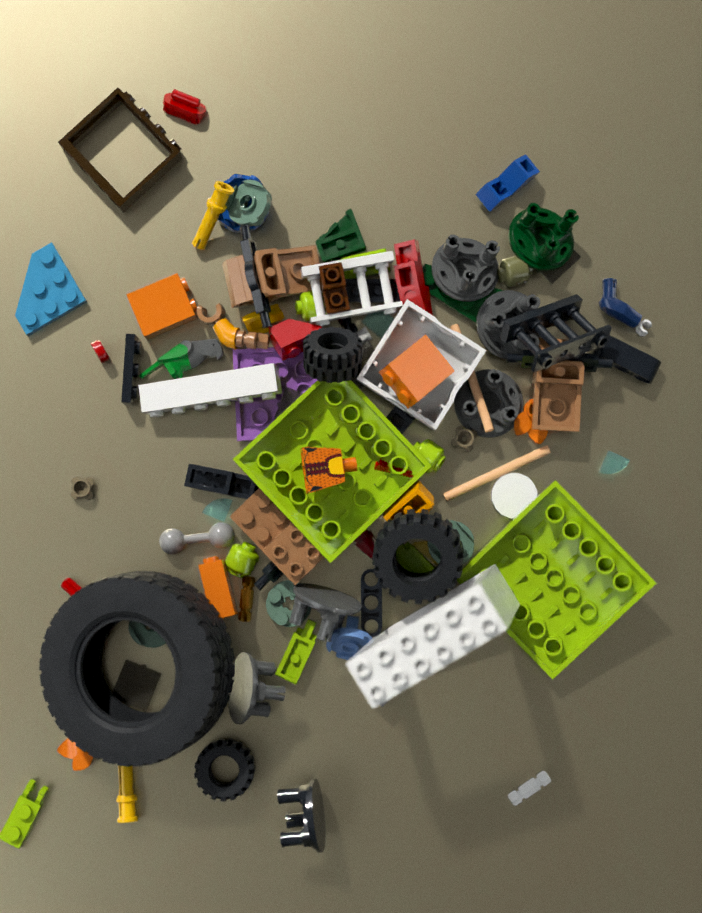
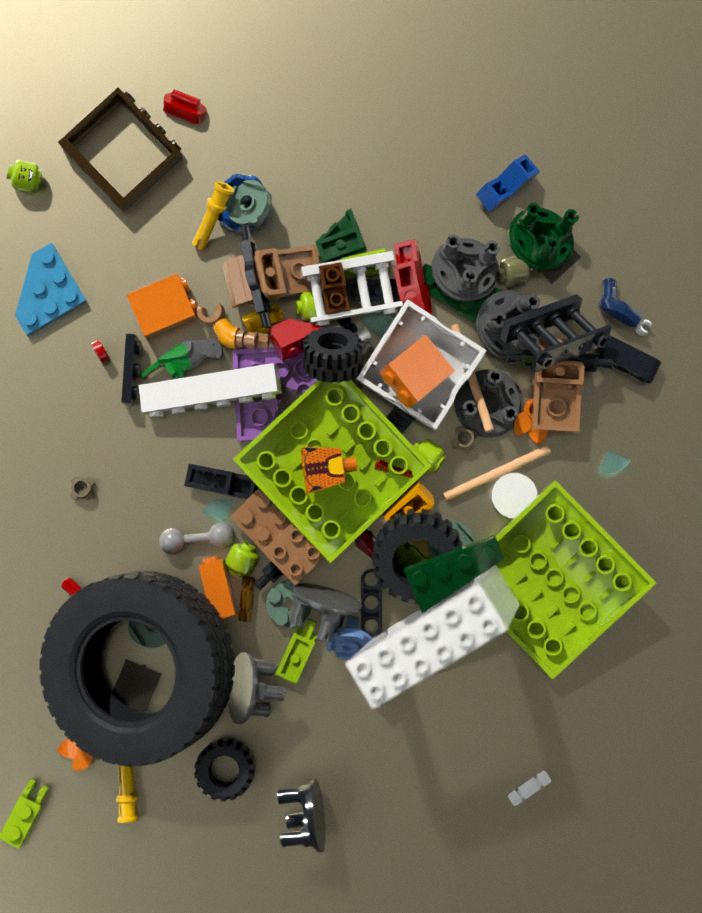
none -> lime head [7,160,42,192]
none -> dark green wing [404,535,504,613]

